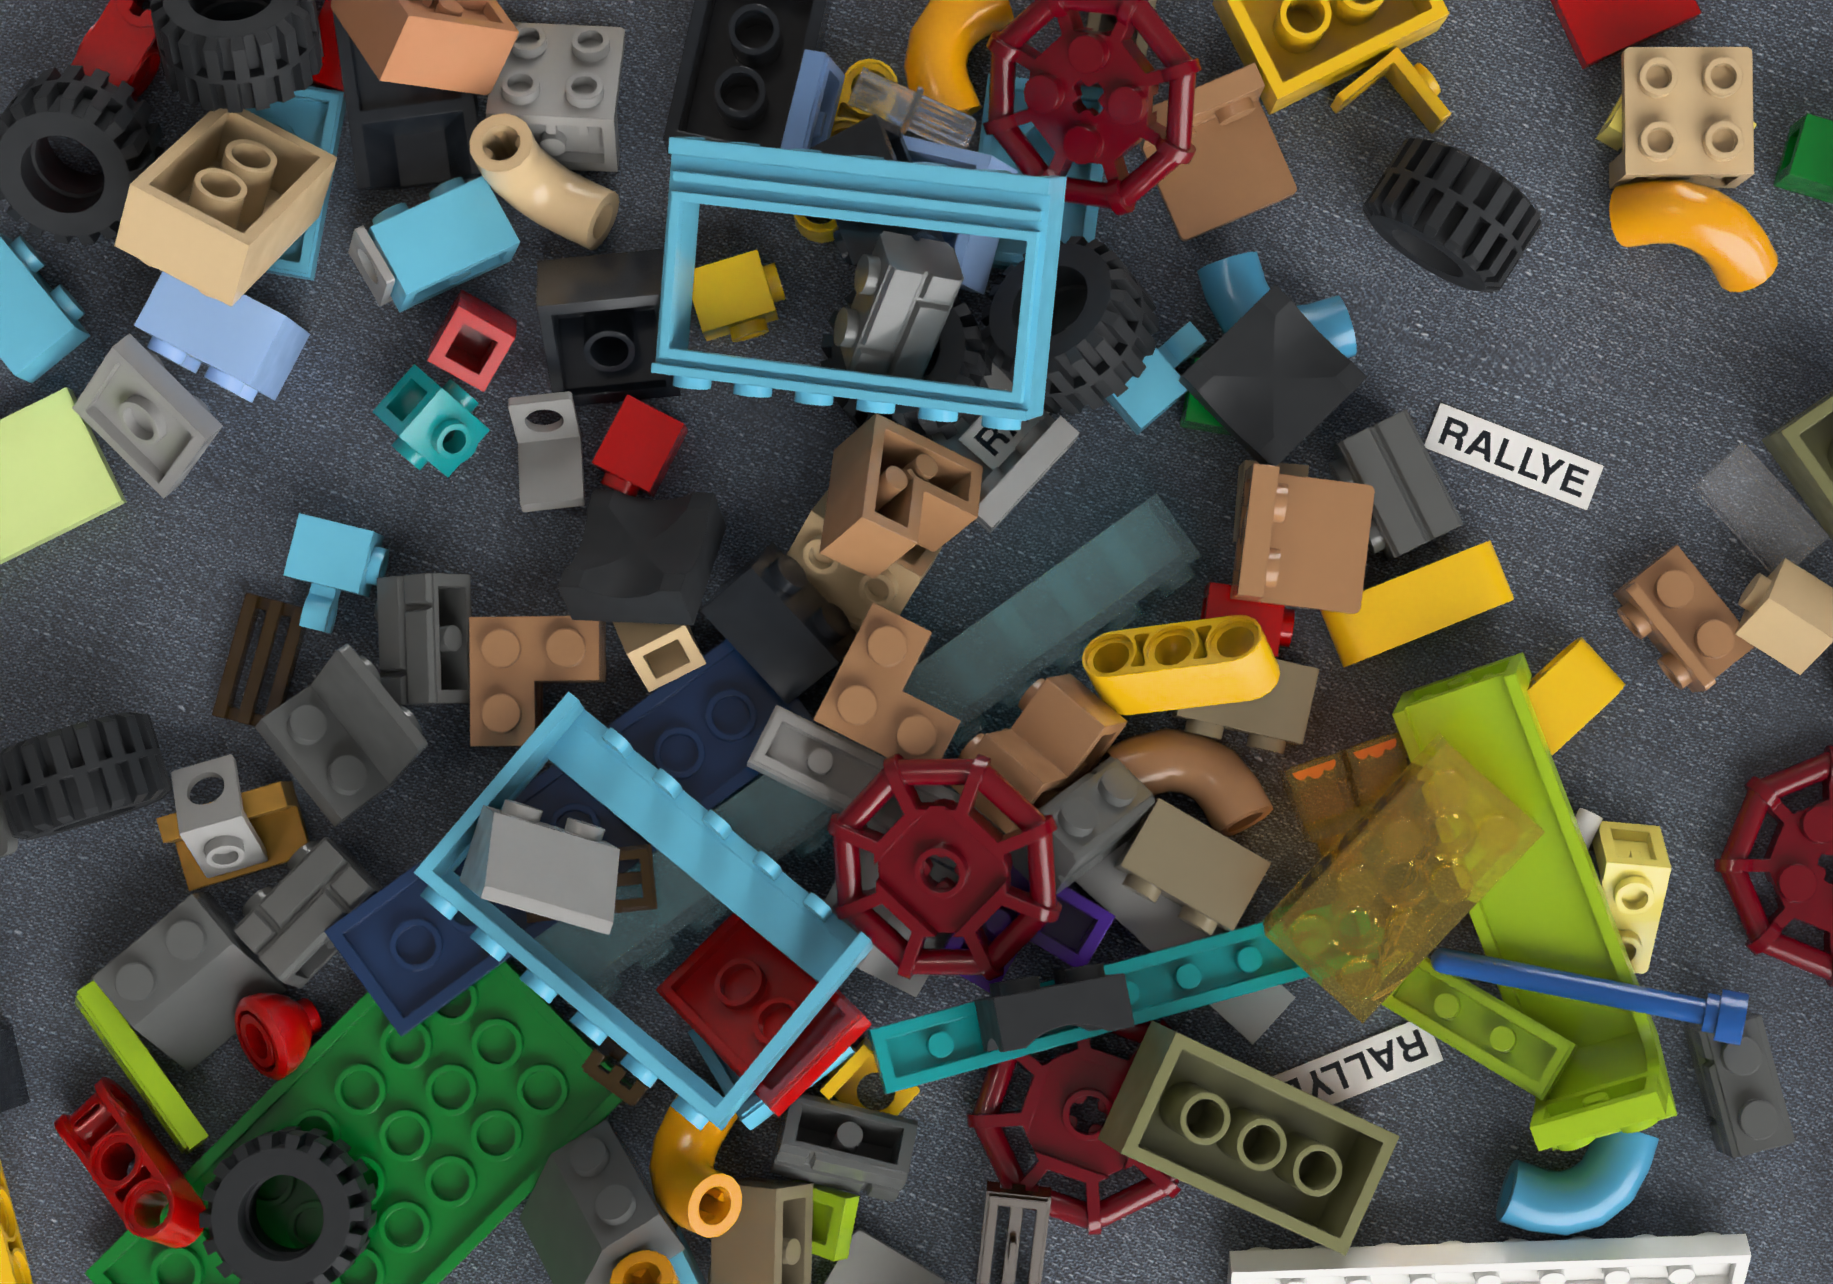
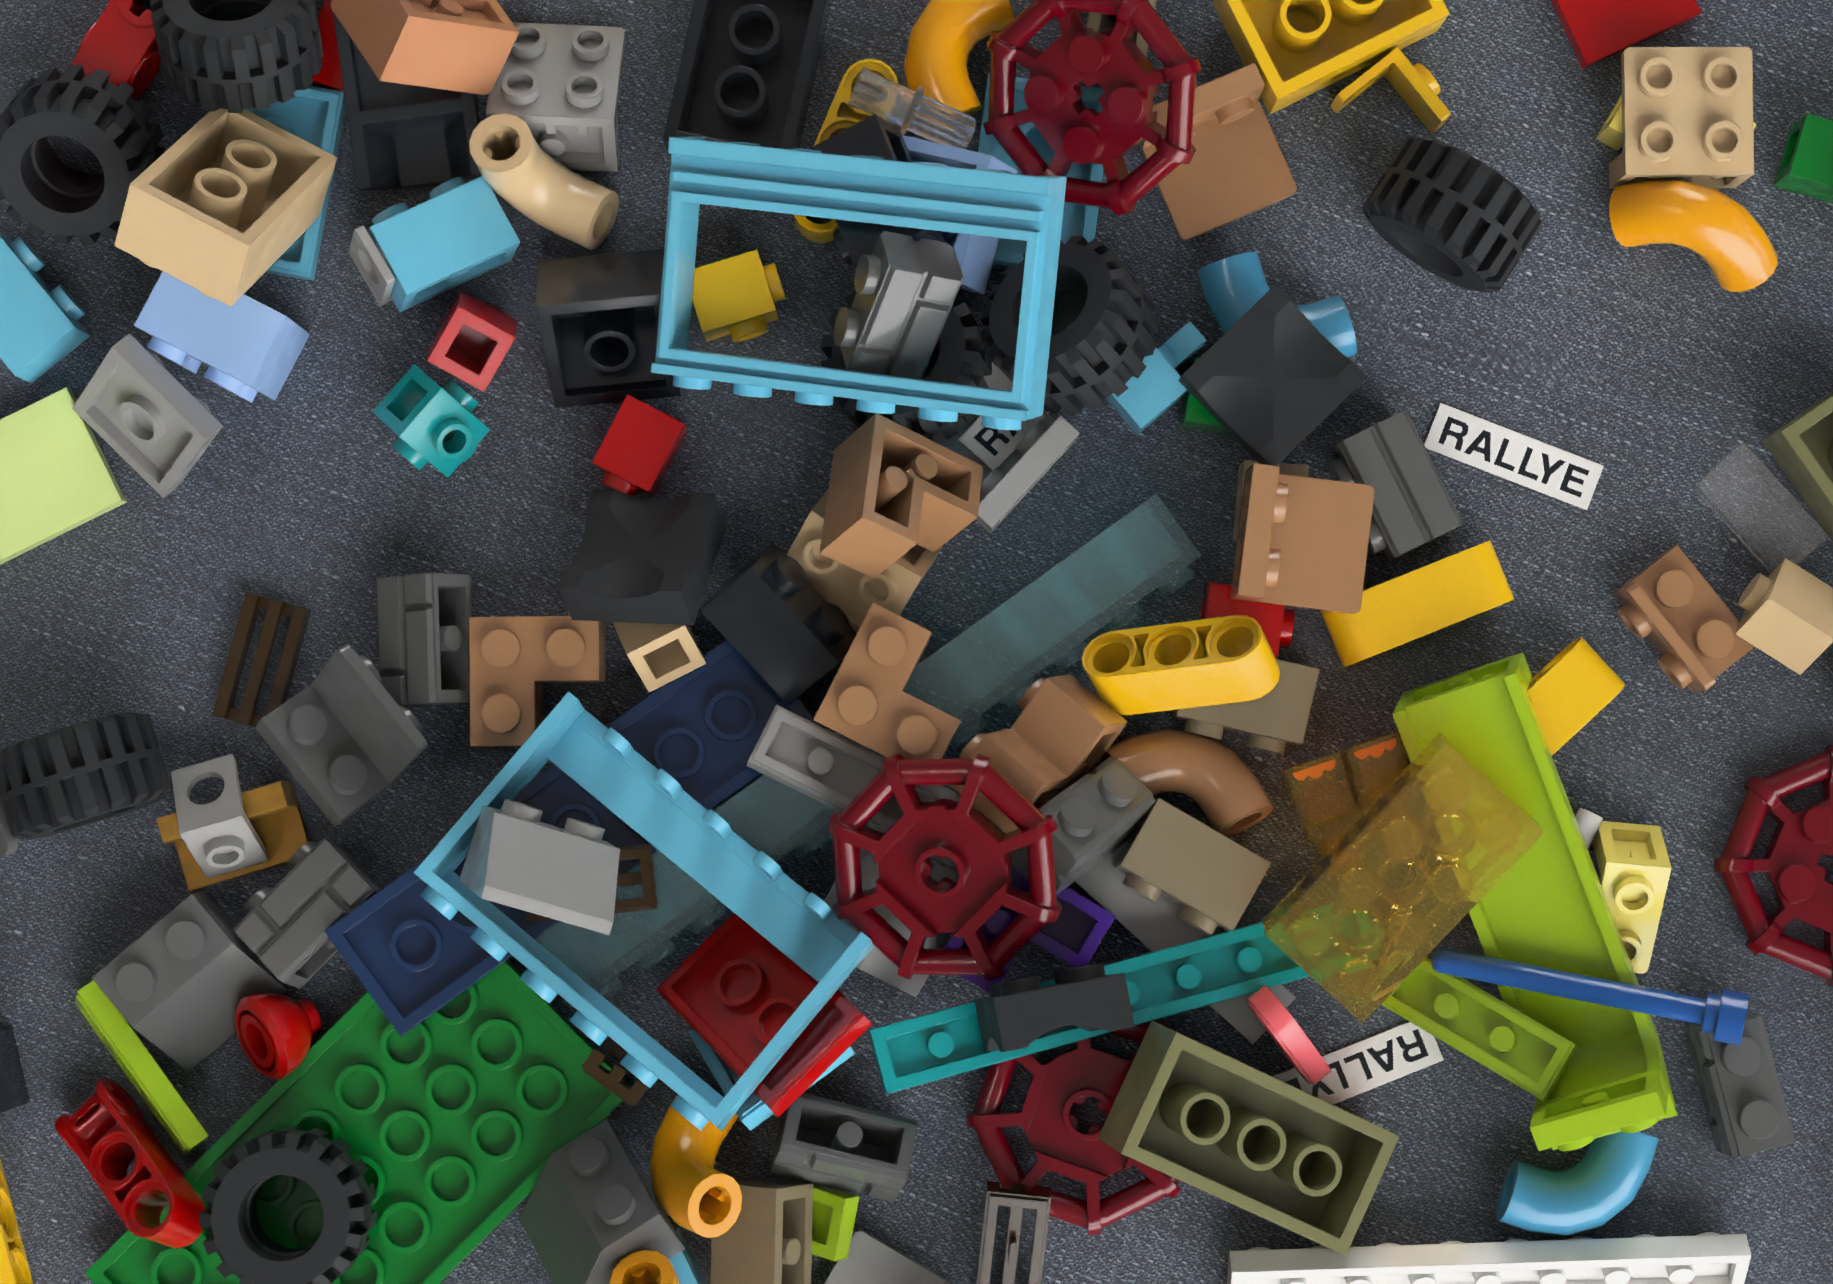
medium azure brick [283,513,389,634] -> none
light grey bracket [508,391,585,512] -> none
medium blue tile [781,49,845,149] -> none
yellow bracket [820,1037,920,1116] -> none
none -> coral tile [1247,985,1332,1085]

